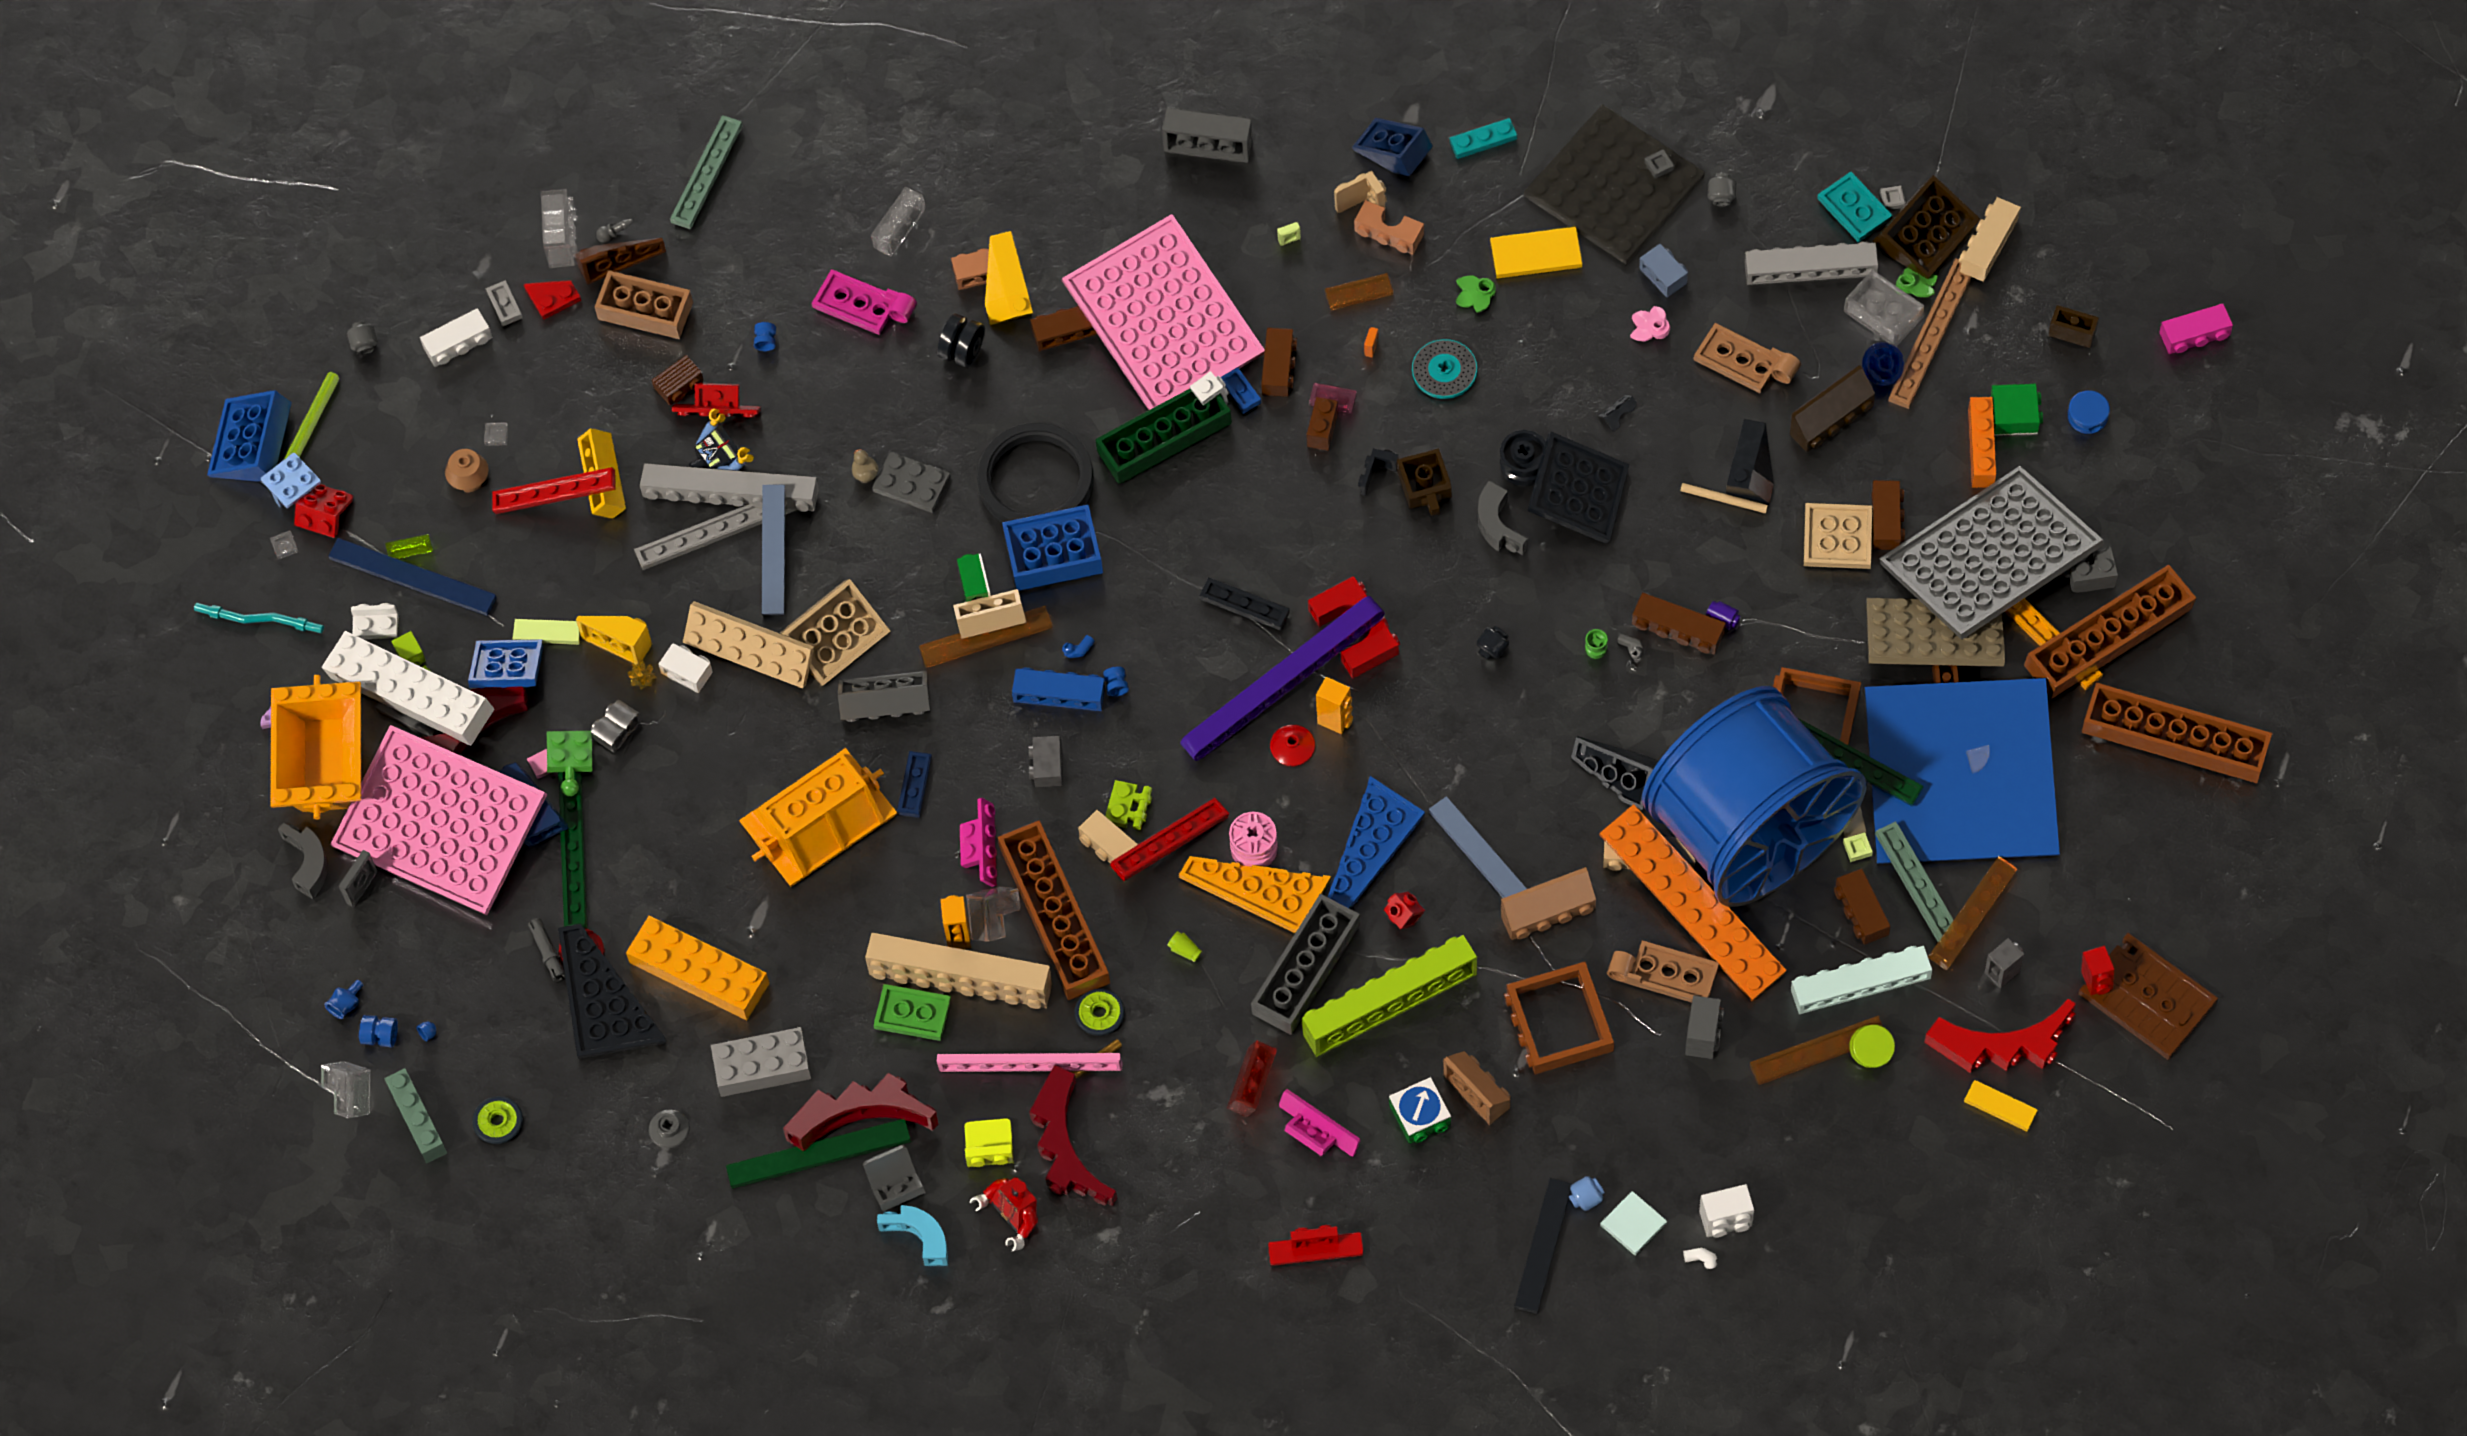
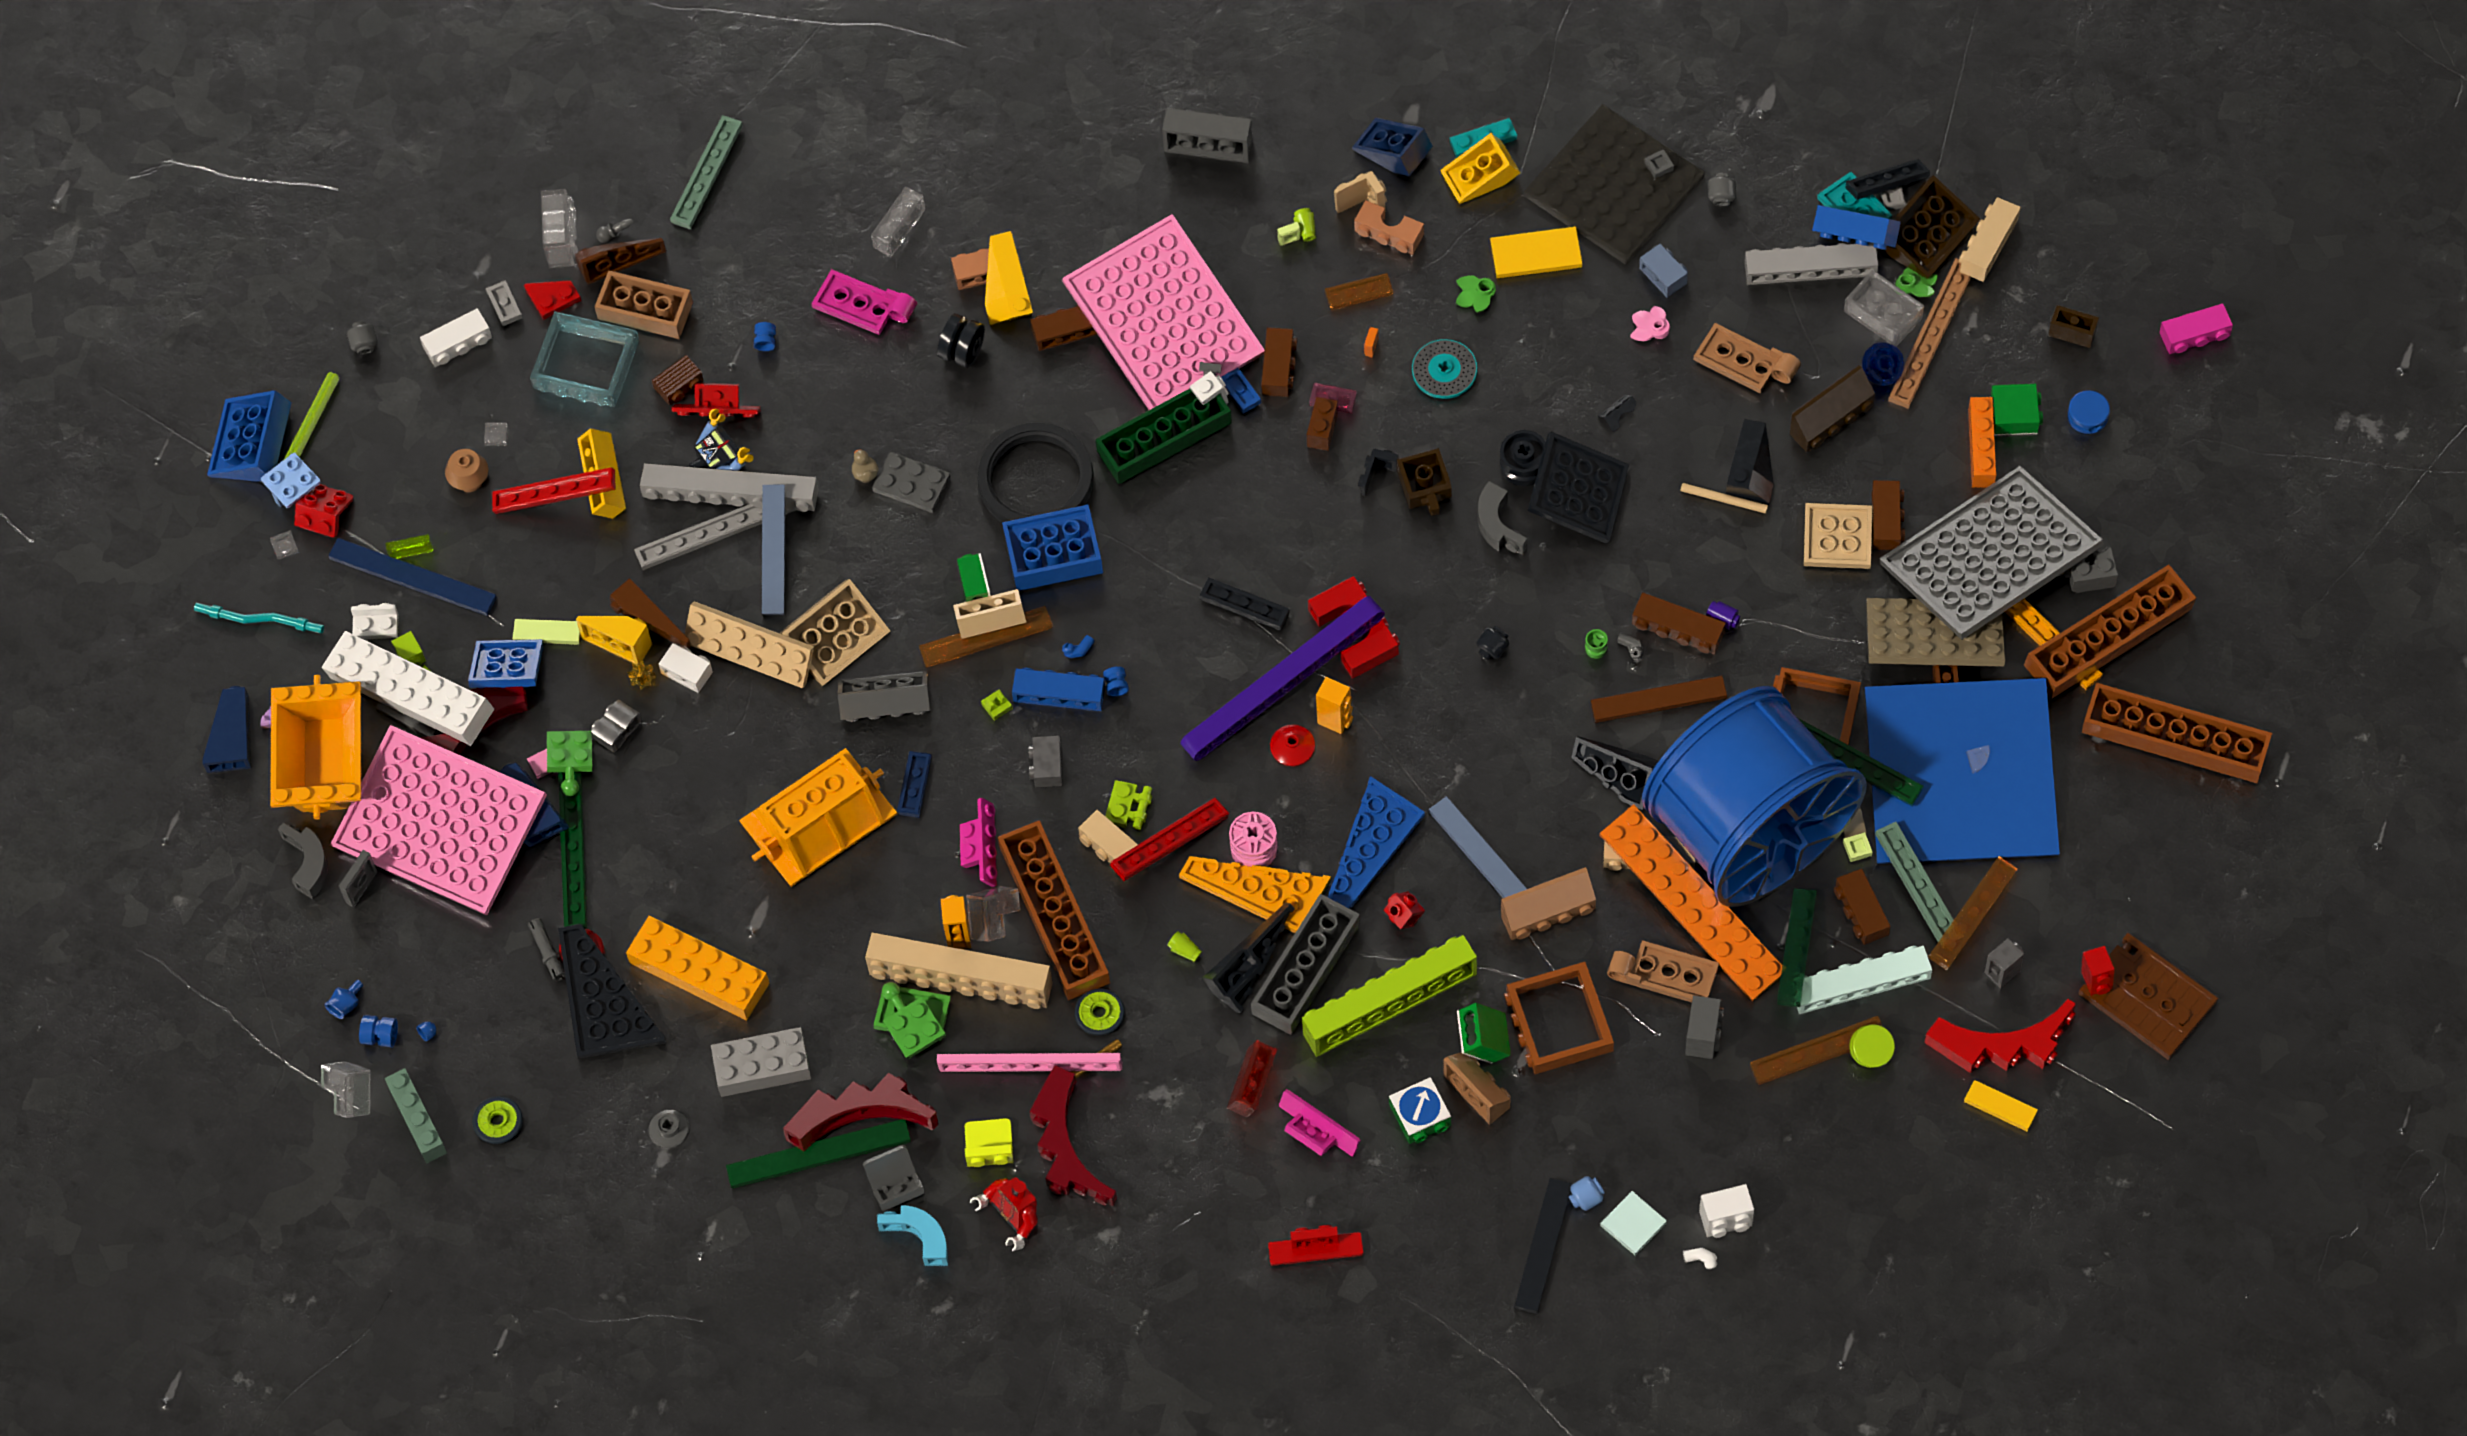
none -> dark blue slope [203,686,251,773]
none -> clear light blue window [530,312,639,407]
none -> reddish brown wedge [610,578,690,648]
none -> bright green plate [882,982,946,1060]
none -> lime tile [981,689,1013,721]
none -> dark grey plate [1199,362,1222,377]
none -> black wedge [1202,903,1295,1013]
none -> lime cone [1293,208,1316,242]
none -> yellow slope [1440,133,1520,204]
none -> green piece [1457,1003,1511,1064]
none -> reddish brown tile [1591,675,1727,723]
none -> clear green plate [1777,888,1817,1007]
none -> blue brick [1812,205,1901,250]
none -> black plate [1845,159,1930,200]

